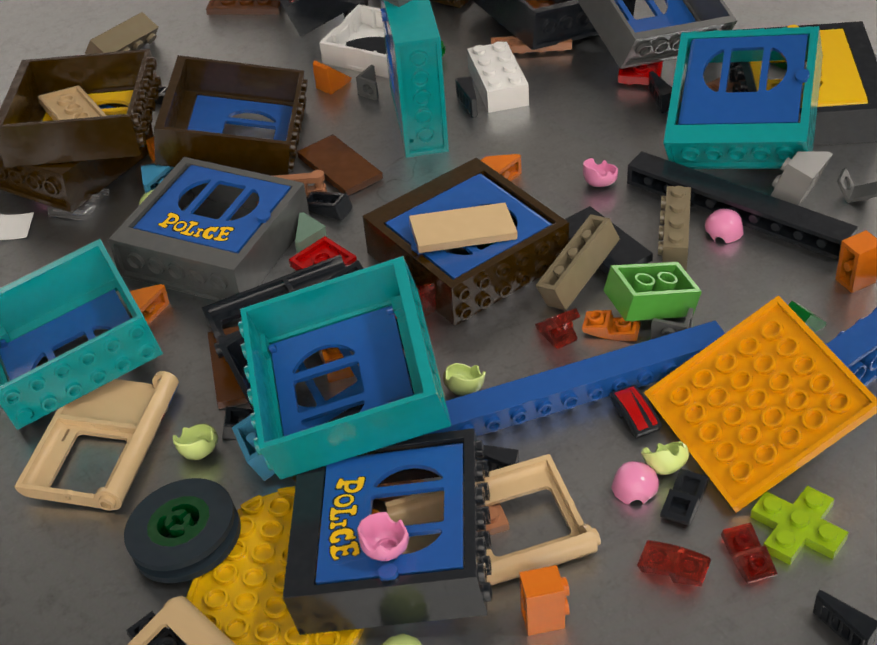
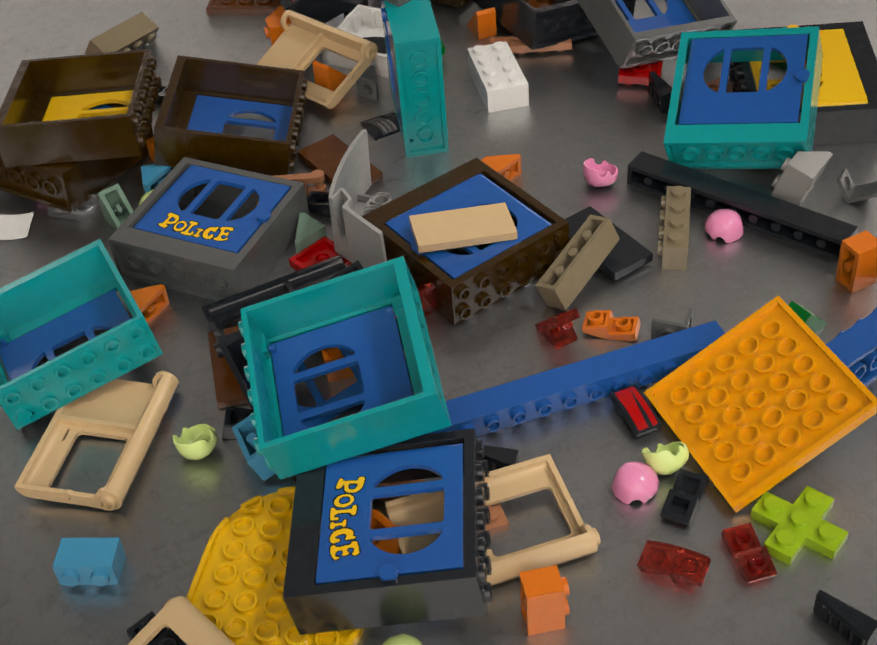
tan tile [38,85,107,120] -> none
black wheel [124,478,241,583] -> none
bright pink hair [357,512,409,561] -> none
yellowish green hair [443,363,486,396] -> none
black slope [455,76,478,118] -> none
bright green brick [603,262,702,322] -> none
none -> dark azure brick [52,538,126,586]
none -> sand green slope [97,184,134,230]
none -> tan piece [256,10,377,109]
none -> orange slope [263,6,291,45]
none -> light grey beam [328,129,392,268]
none -> black sticker [359,111,400,141]
none -> orange slope [467,7,497,40]

